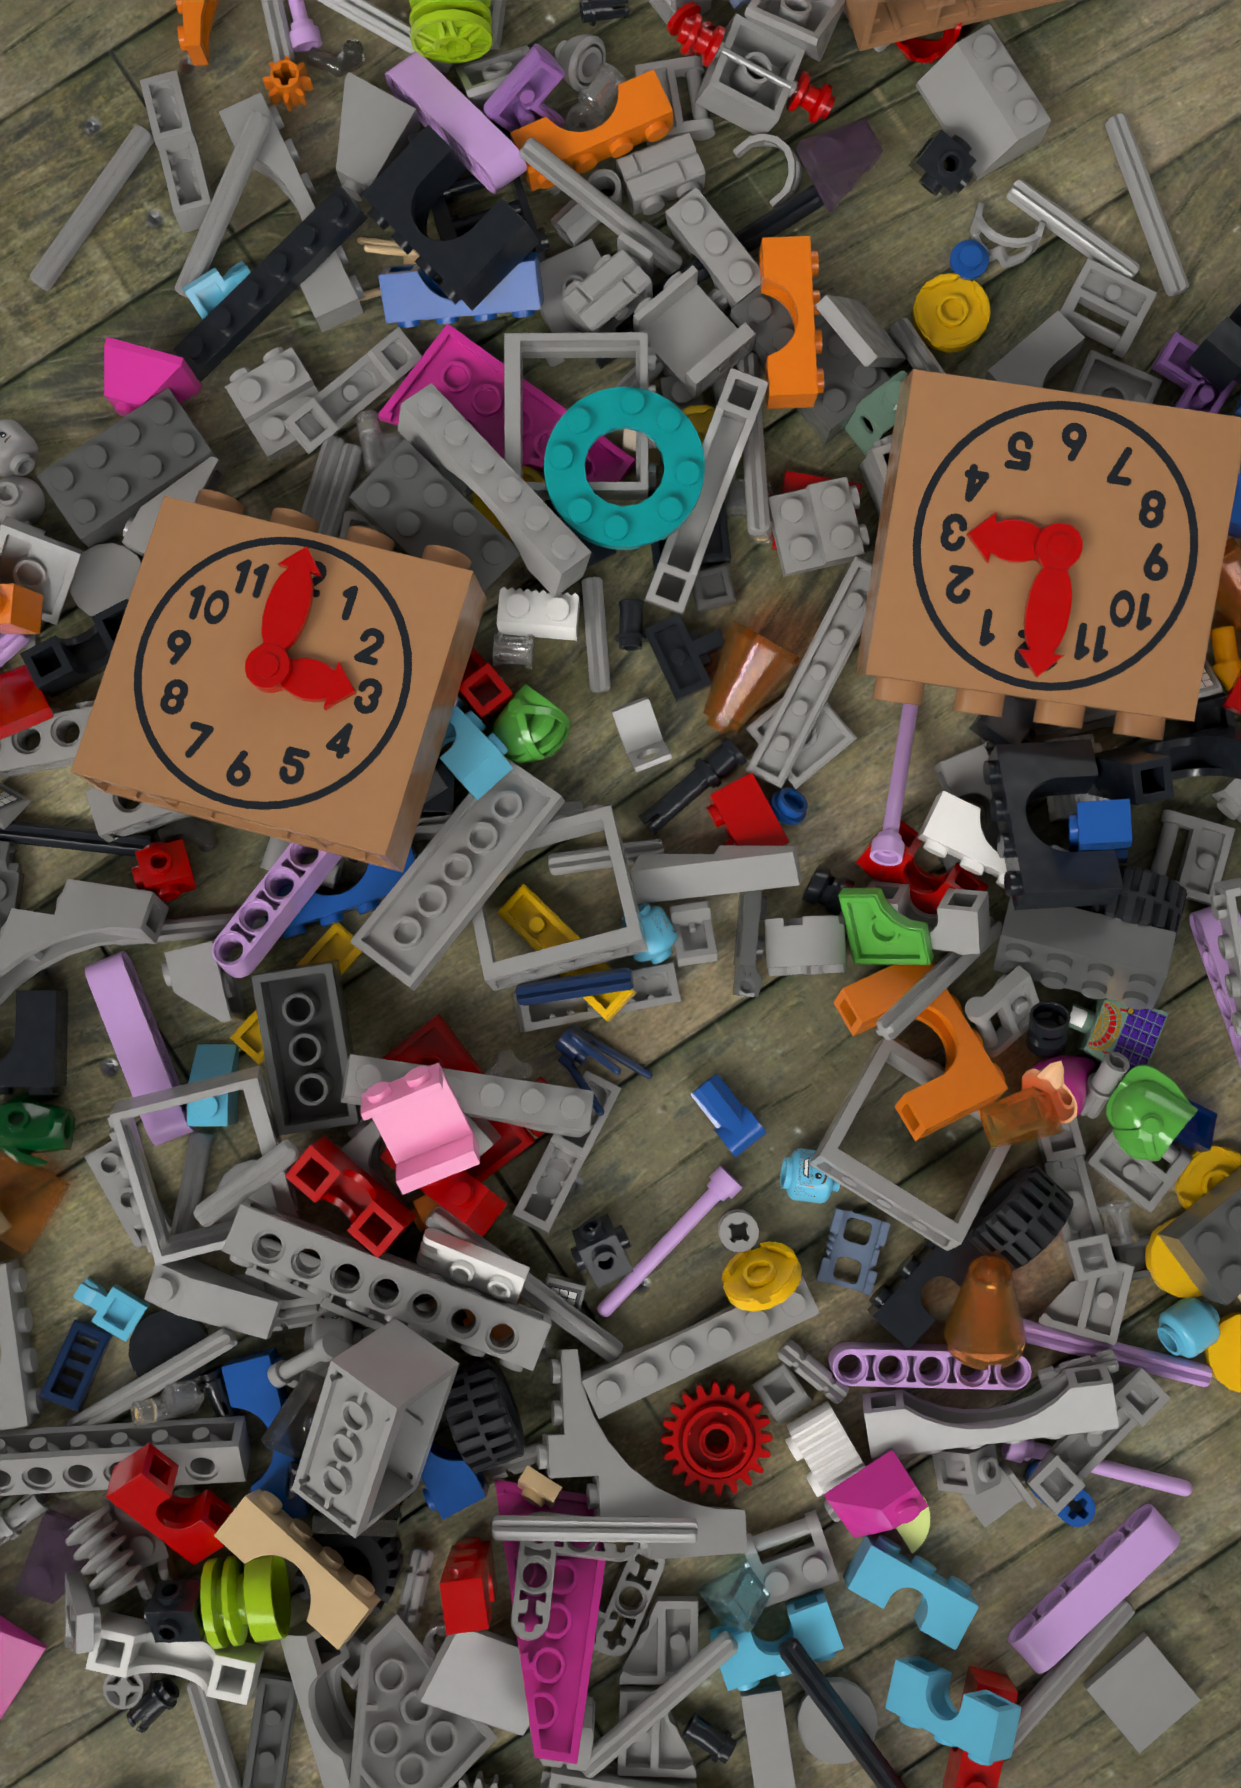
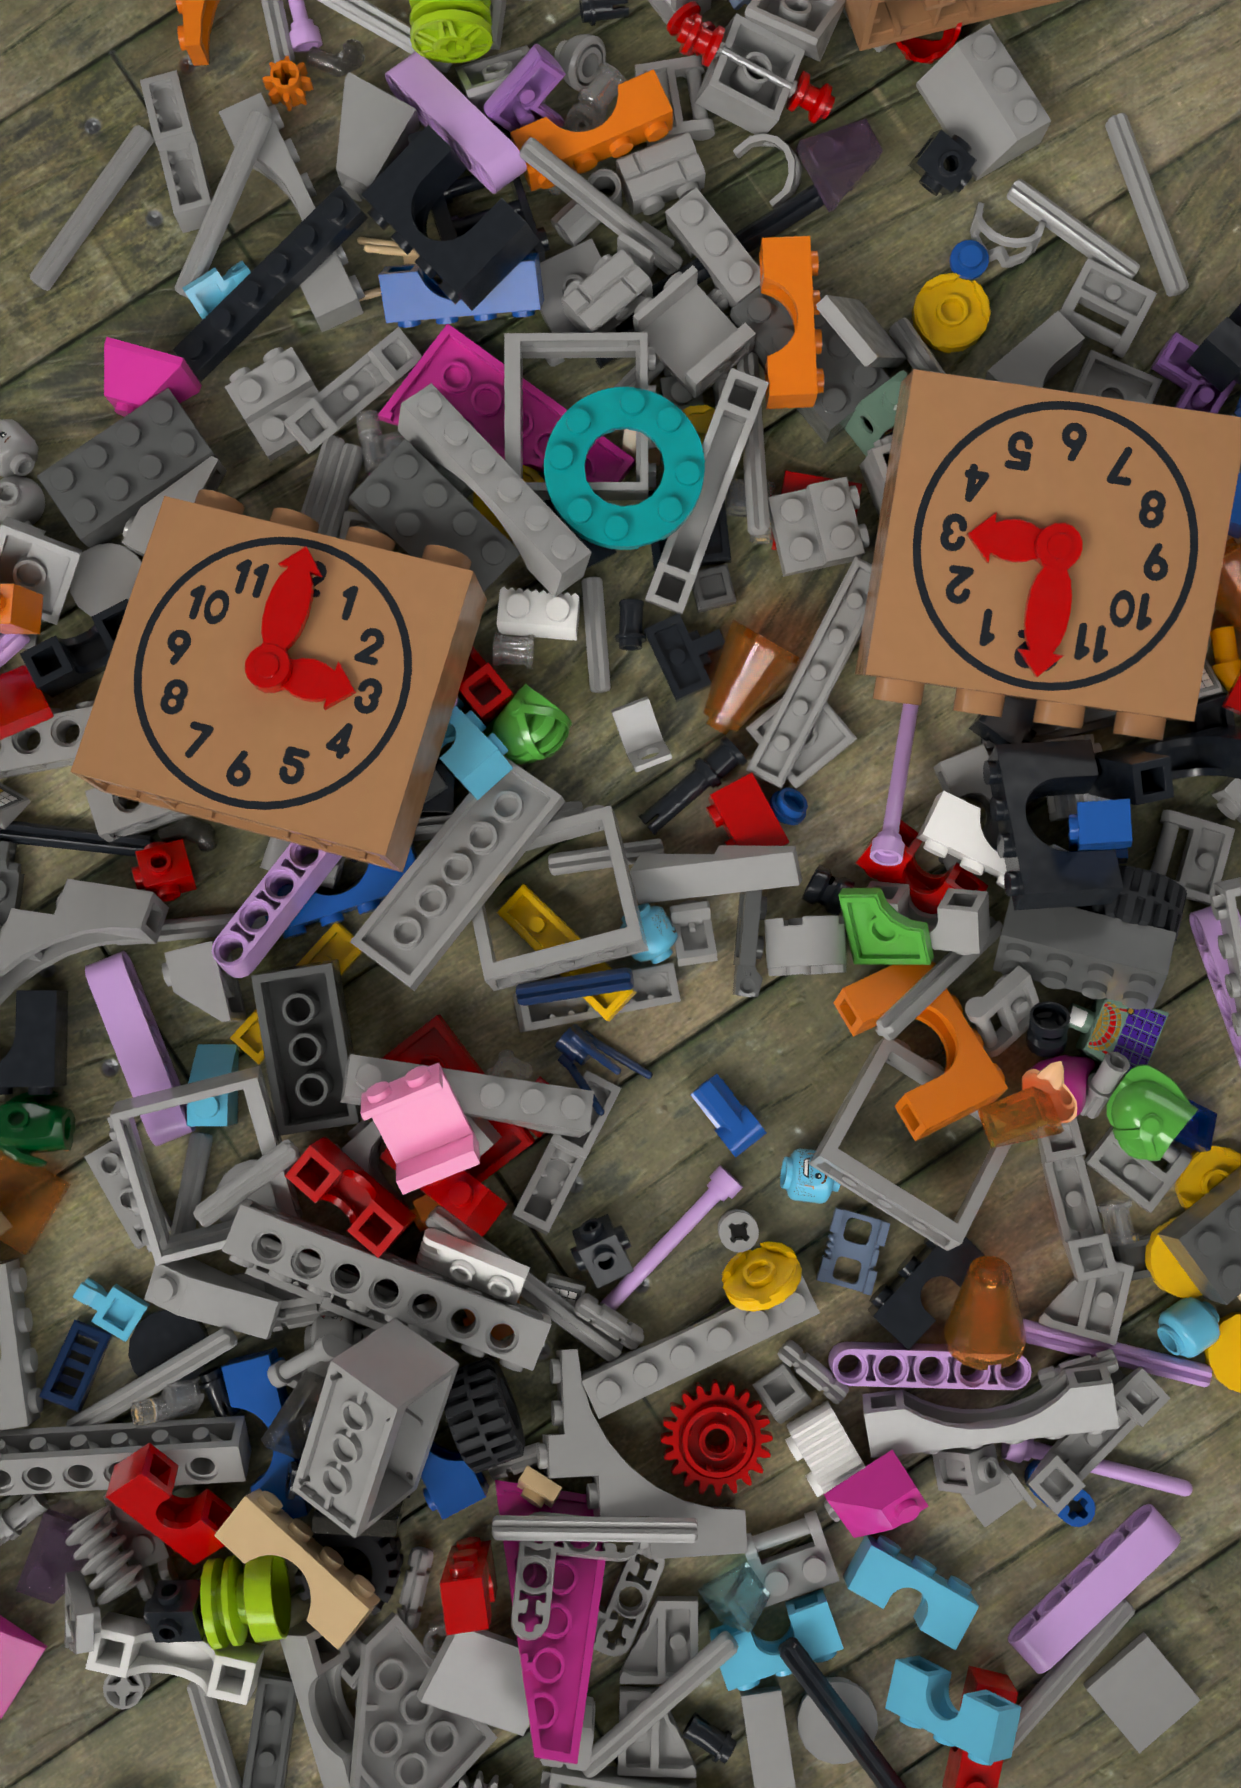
black pin [127,1678,180,1733] -> none
yellowish green tile [896,1493,930,1553] -> none
black tyre [966,1164,1074,1273] -> none
none -> light grey axle [574,1293,644,1350]

